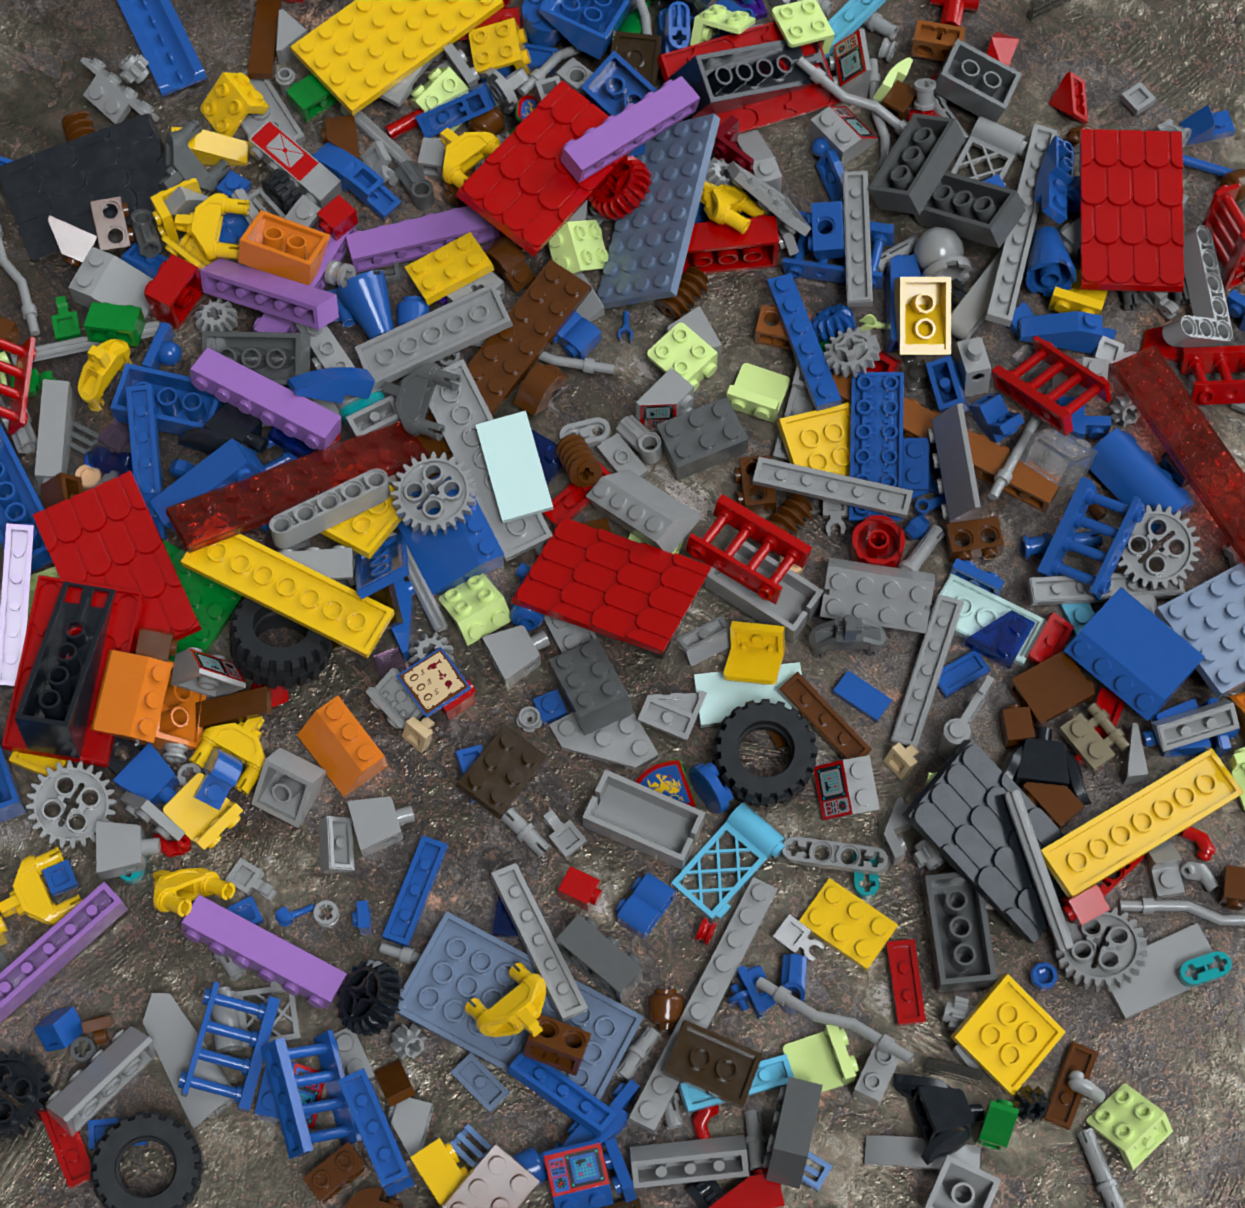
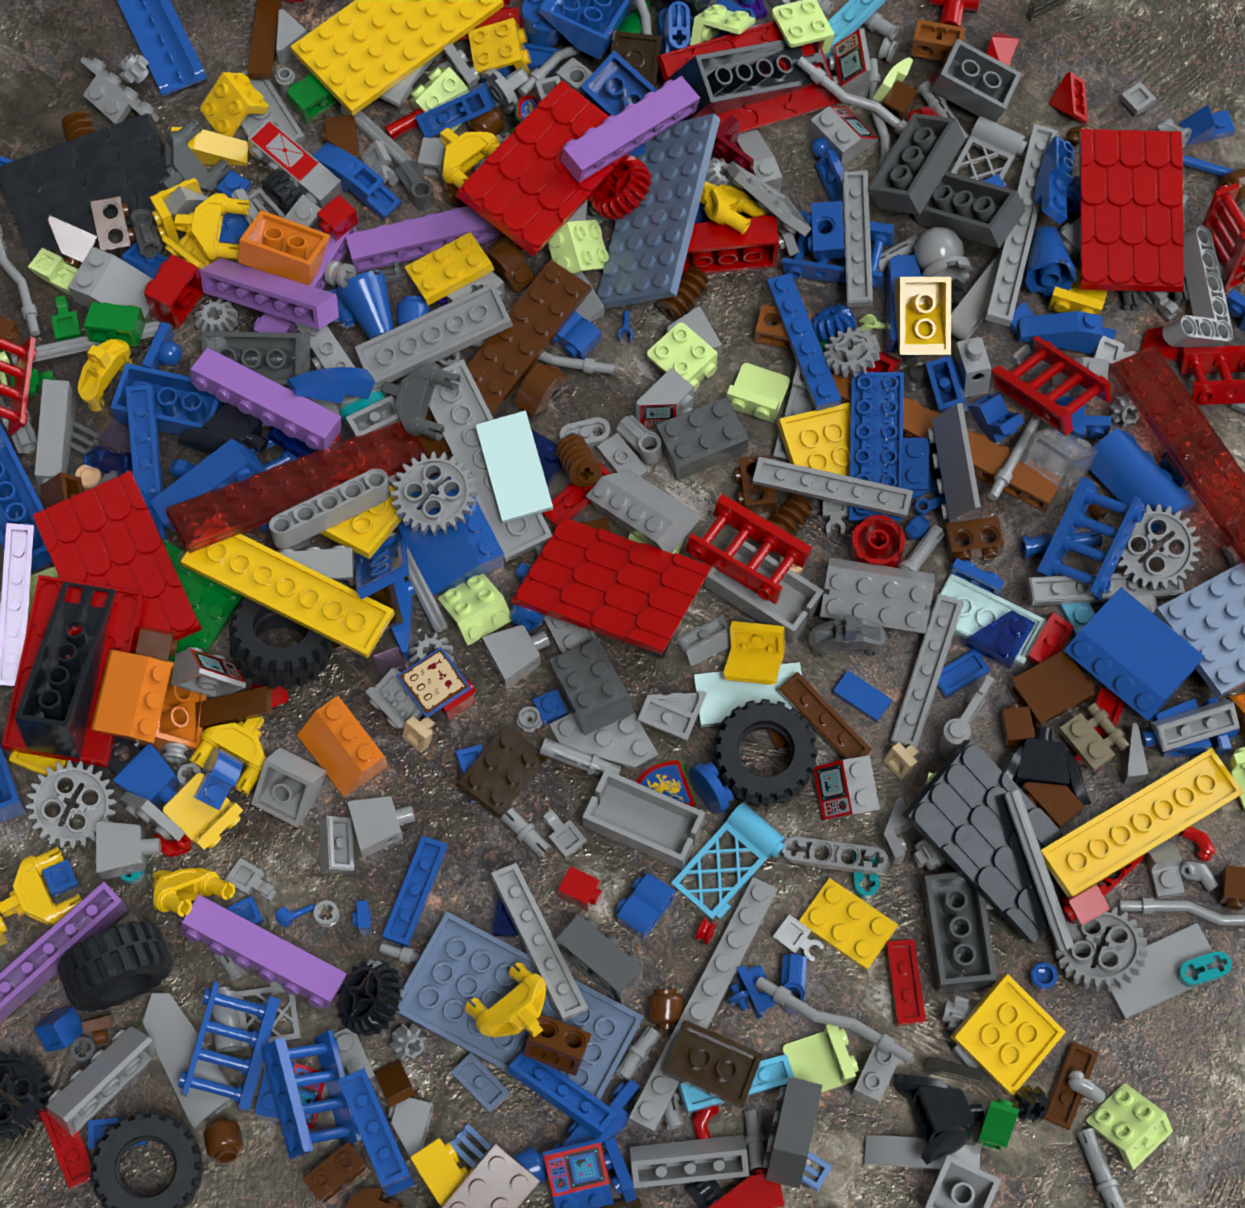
light grey bush [914,78,936,111] -> none
none -> yellowish green slope [28,248,78,296]
none -> black tyre [57,921,173,1012]
none -> reddish brown head [204,1118,243,1163]
none -> light grey pin [539,737,621,777]

